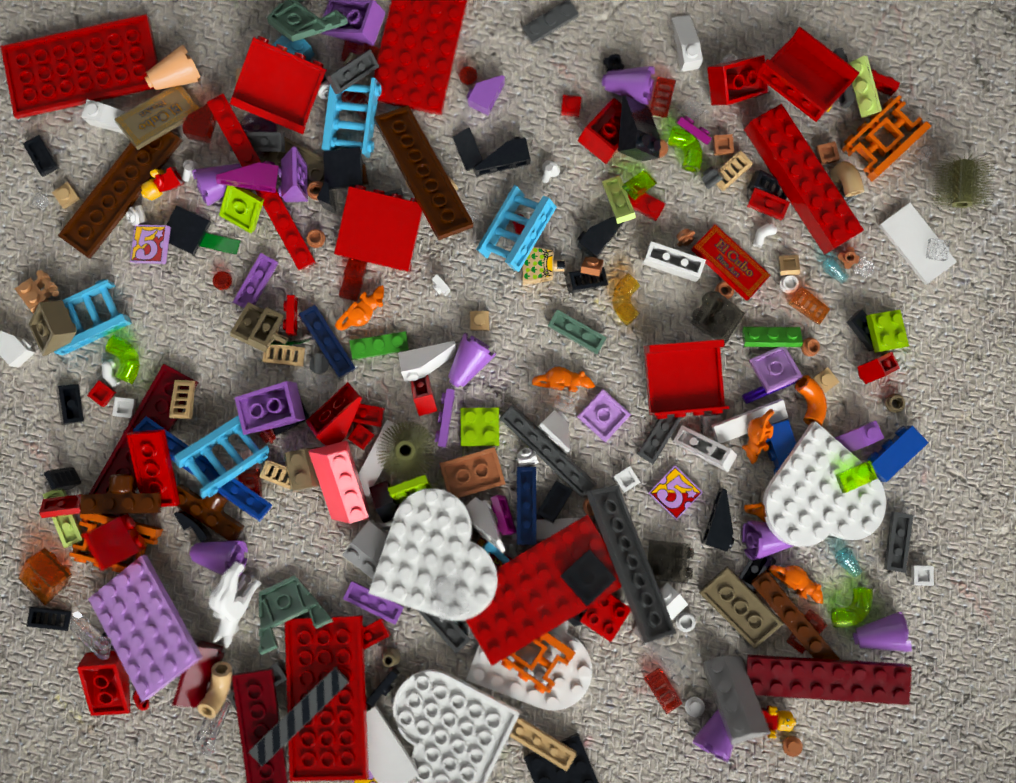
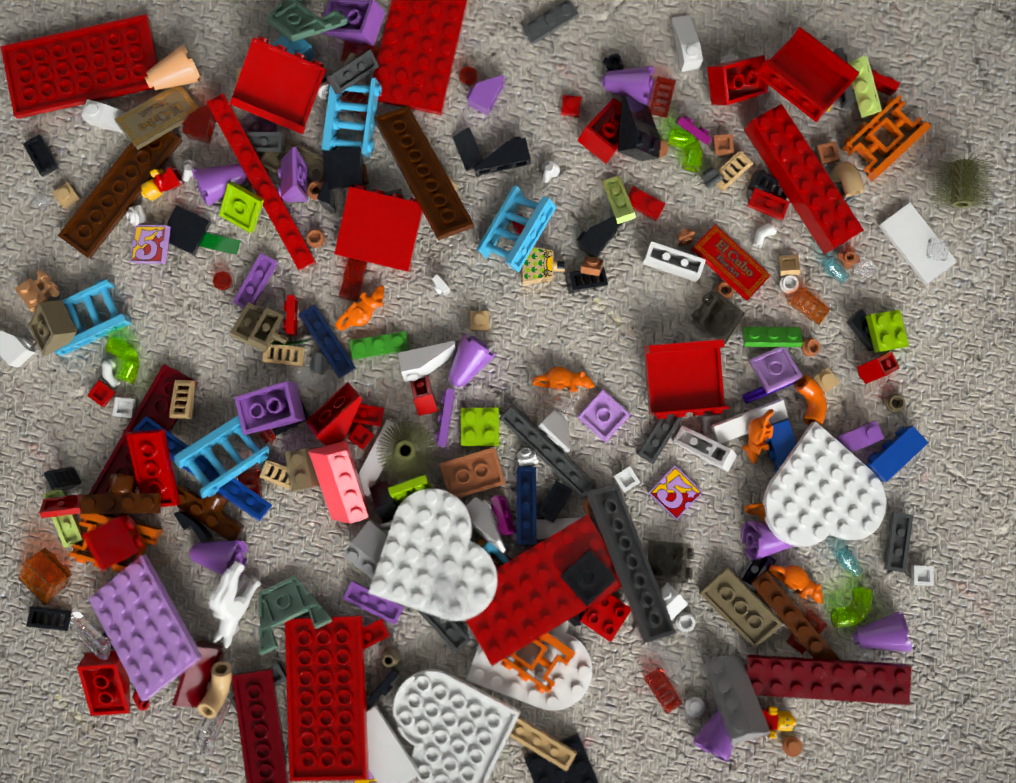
black slope [56,384,84,425] -> none
magenta slope [216,161,279,193] -> none
tile [248,667,350,766] -> none
sand green plate [548,309,607,355] -> none
clear yellow cylinder [612,273,641,326] -> none
clear neon green tile [622,170,657,201] -> none
black slope [702,488,734,552] -> none
clear neon green tile [835,461,878,493] -> none

